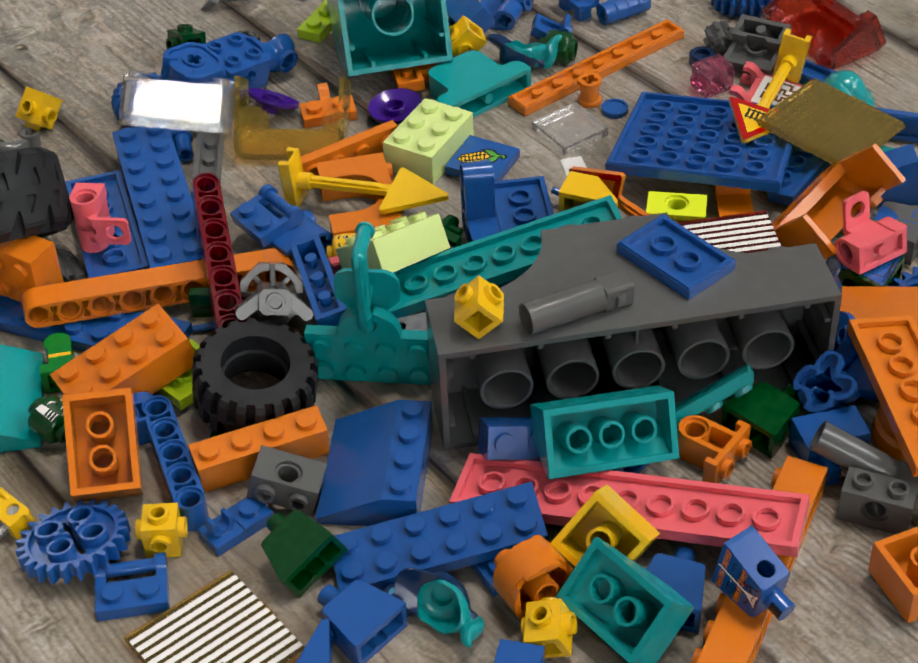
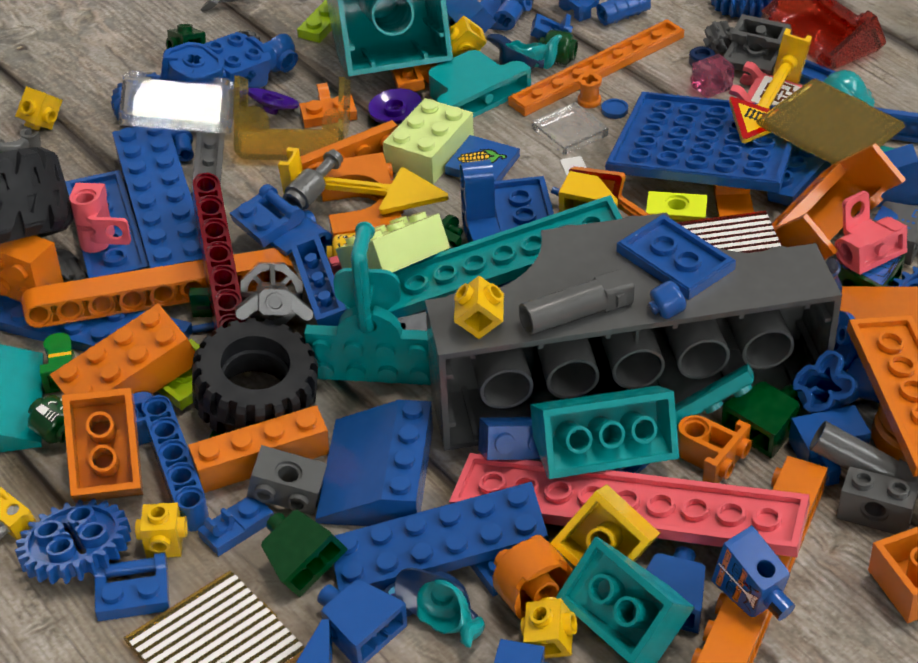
none -> dark grey piece [283,149,343,210]
none -> blue piece [648,281,686,319]

